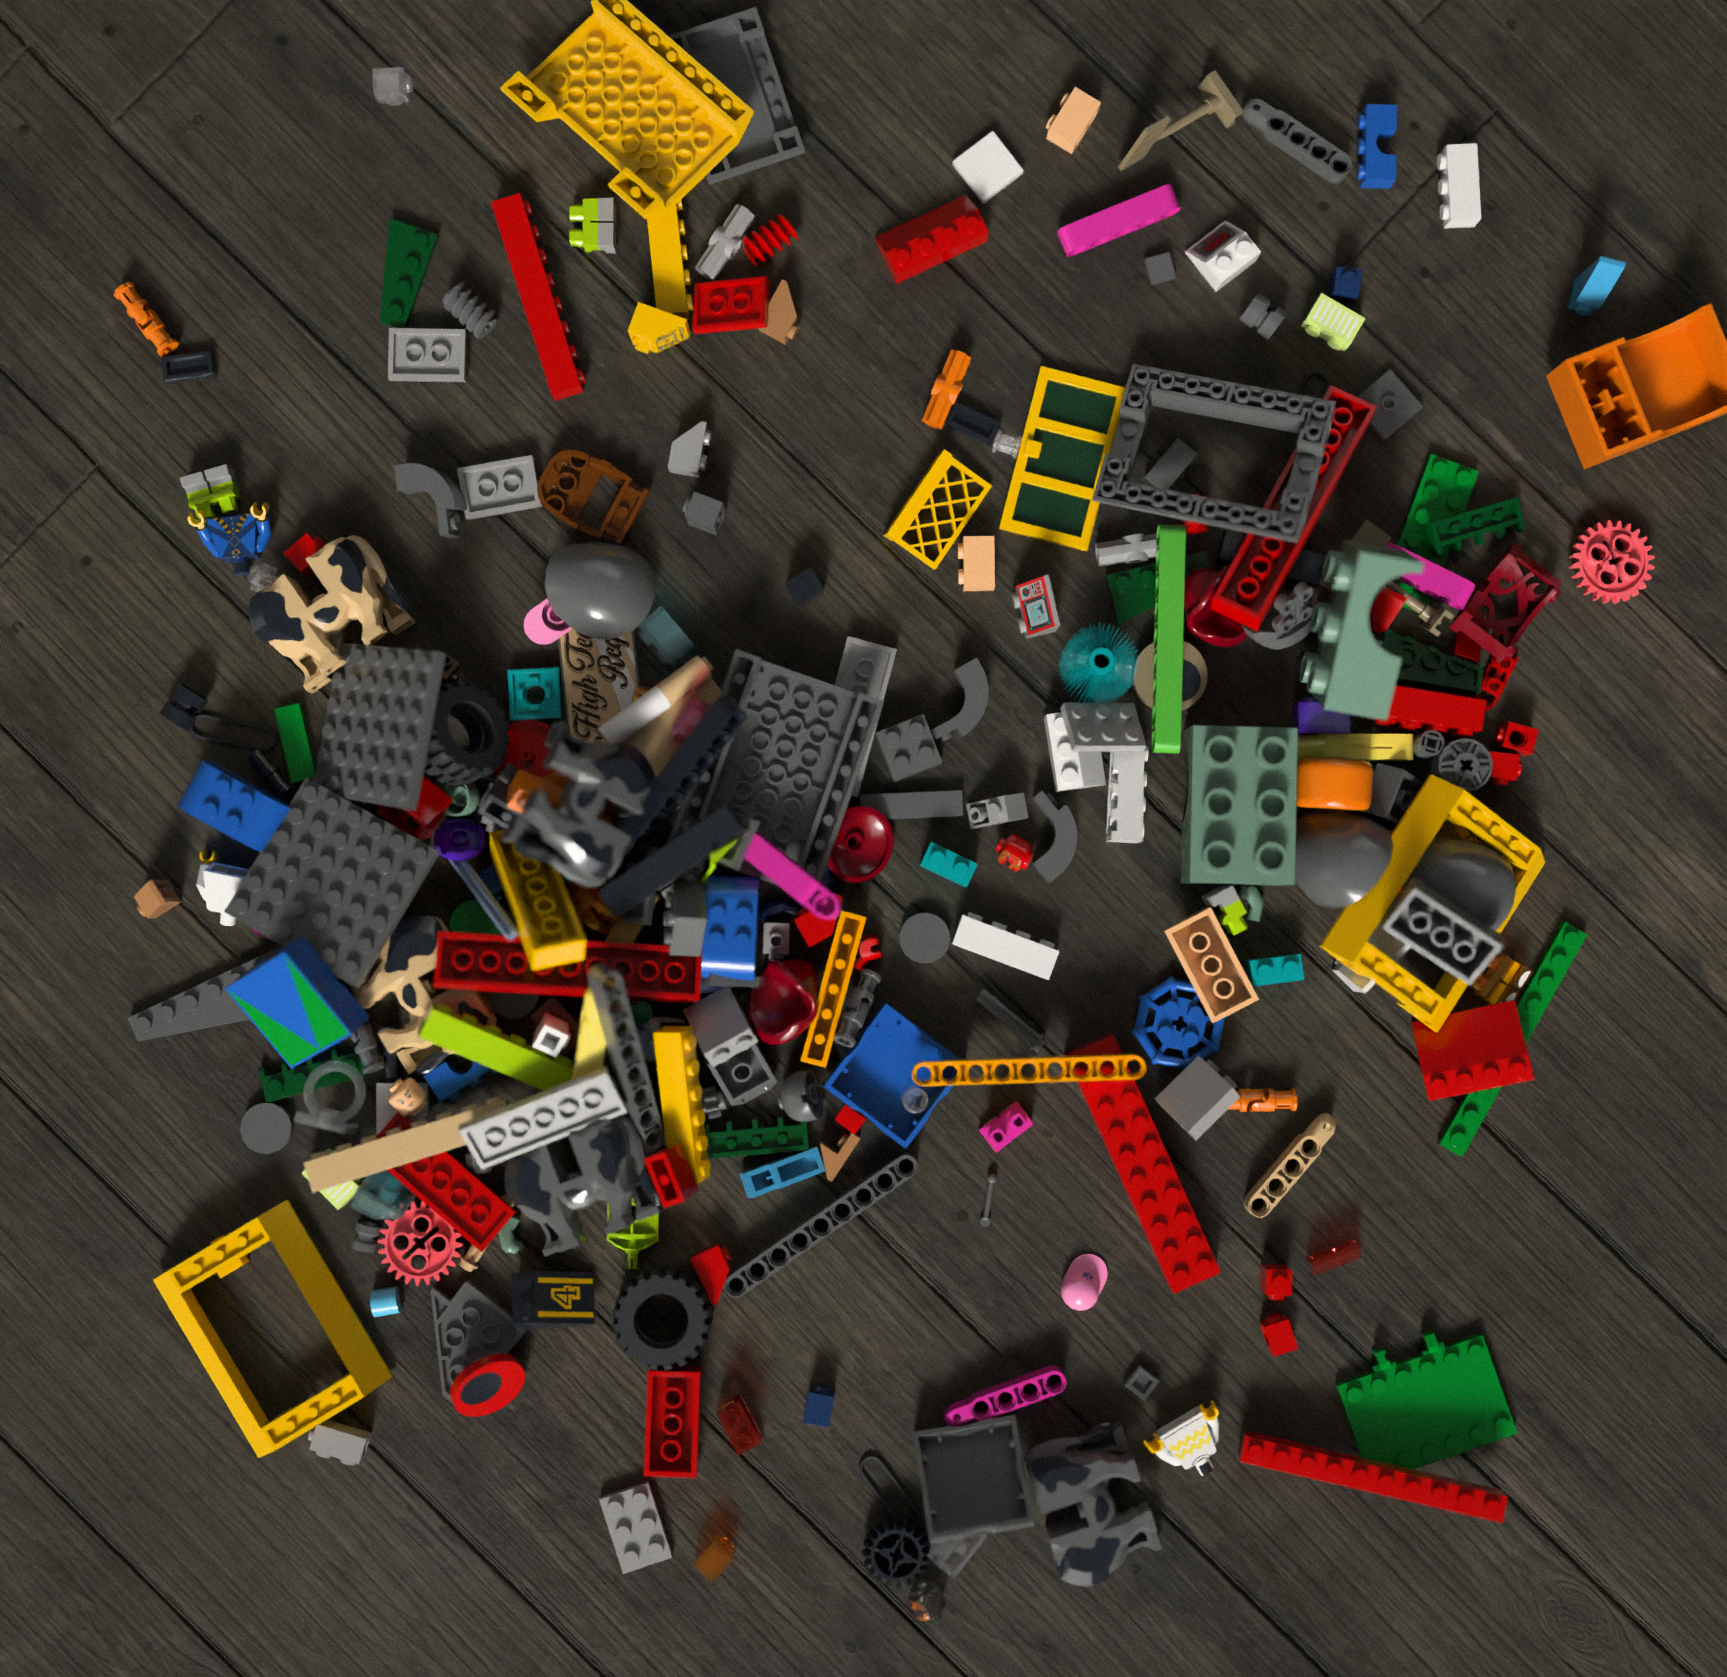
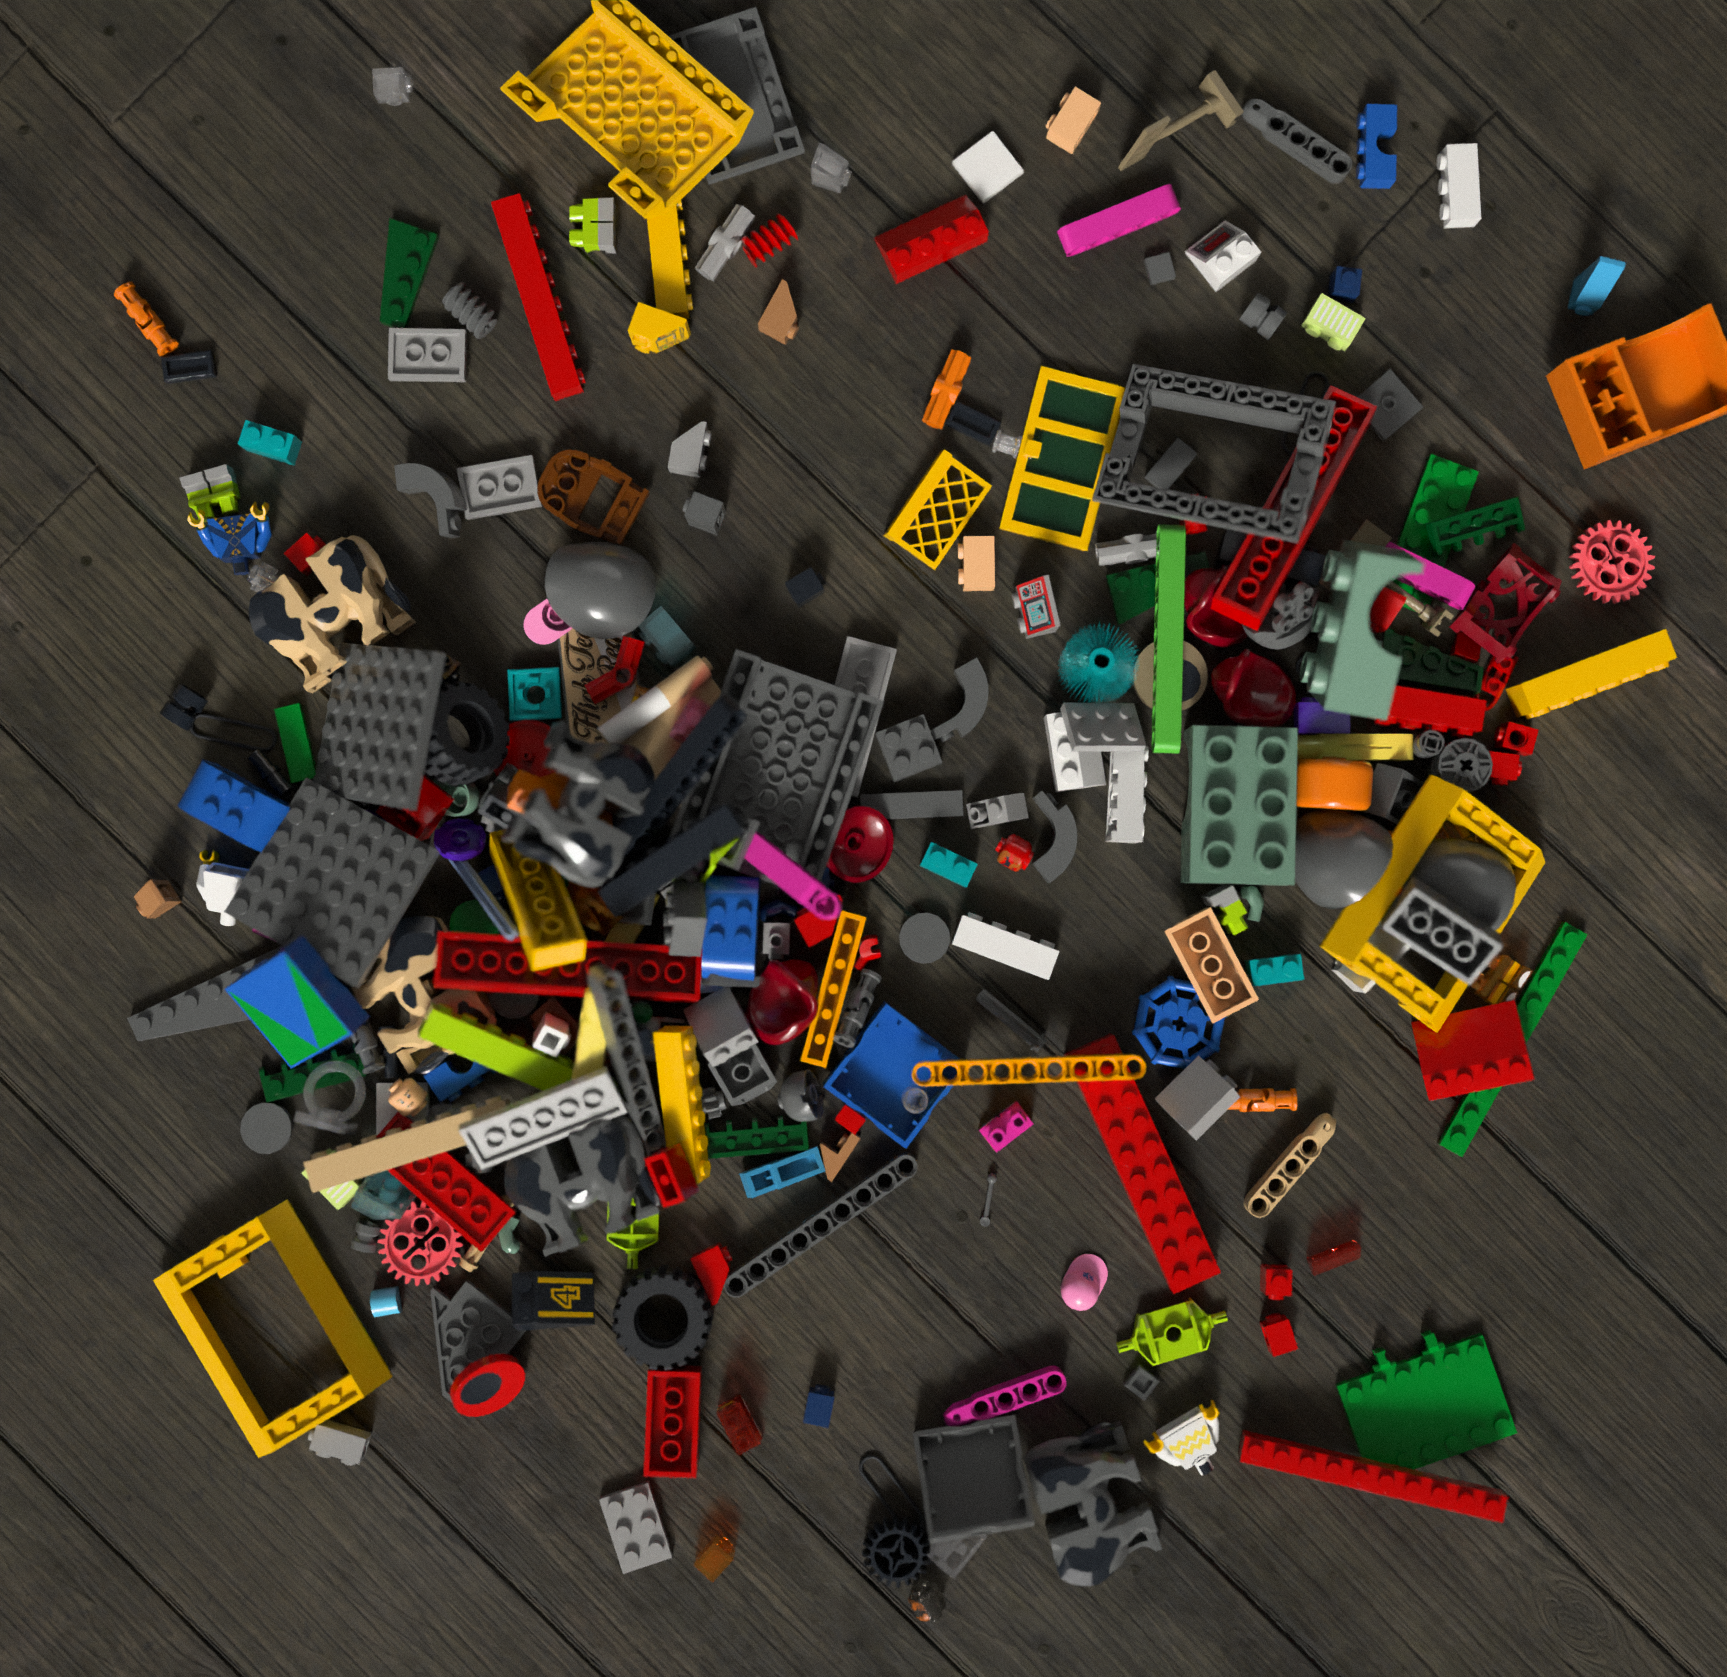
red tile [692,276,769,334] -> none
none -> teal brick [238,420,302,466]
none -> red piece [585,636,645,705]
none -> clear slope [811,143,852,194]
none -> lime plate [1116,1298,1228,1366]
none -> dark red piece [1211,648,1296,728]
none -> yellow brick [1506,629,1677,719]

